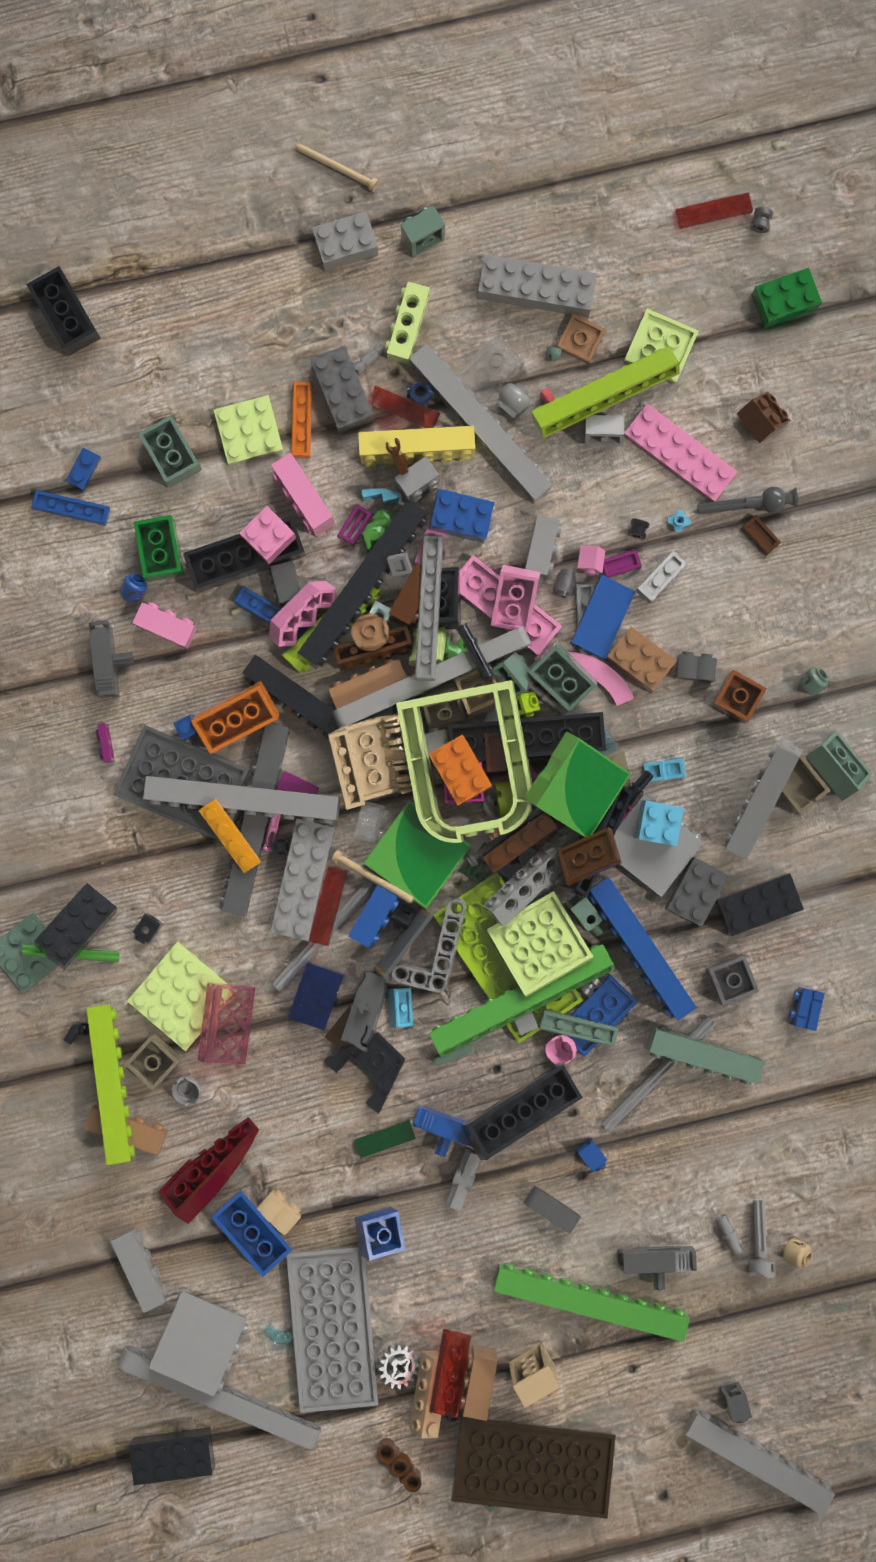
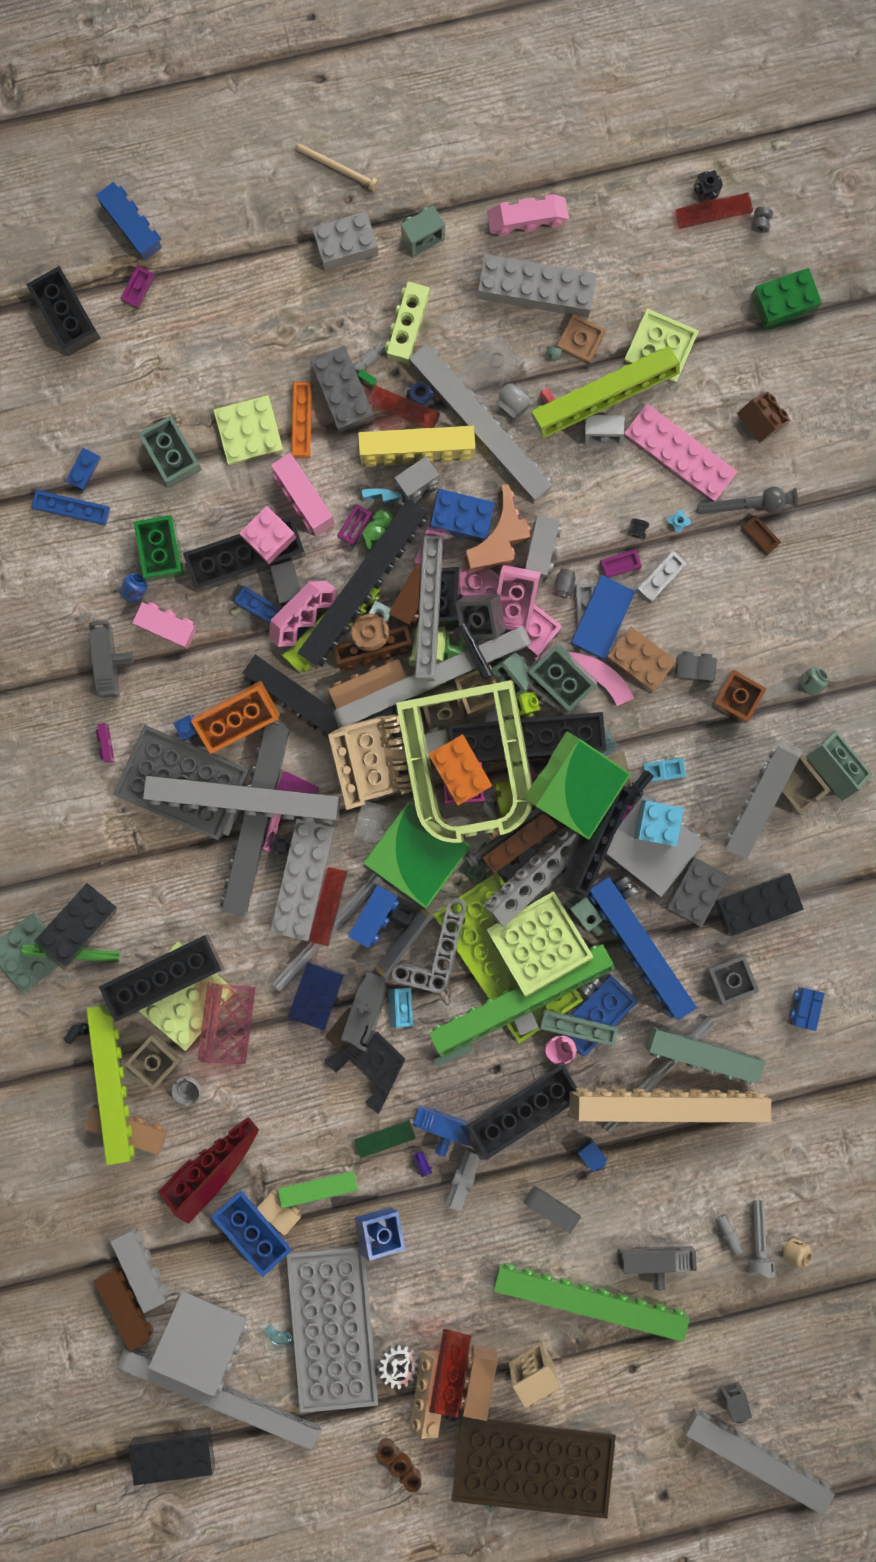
black brick [132,913,164,944] -> none
light orange plate [199,798,261,873] -> none
tan bar [331,850,414,903] -> none
reddish brown plate [386,438,410,475] -> none
light grey plate [387,552,412,577] -> none
reddish brown tile [484,732,506,773] -> none
reddish brown tile [557,827,622,886] -> none
bright pink brick [577,546,605,576] -> none
none -> reddish brown brick [94,1266,154,1352]
none -> blue brick [96,181,162,261]
none -> black brick [98,934,225,1022]
none -> magenta plate [120,265,155,309]
none -> bright green tile [277,1171,358,1209]
none -> green tile [357,370,377,391]
none -> dark purple pin [412,1151,432,1177]
none -> flat silver brick [456,594,506,639]
none -> nougat arch [462,484,531,574]
none -> bright pink brick [487,194,569,237]
none -> tan brick [569,1088,771,1122]
none -> flat silver wheel [614,874,640,900]
none -> black brick [694,170,723,203]

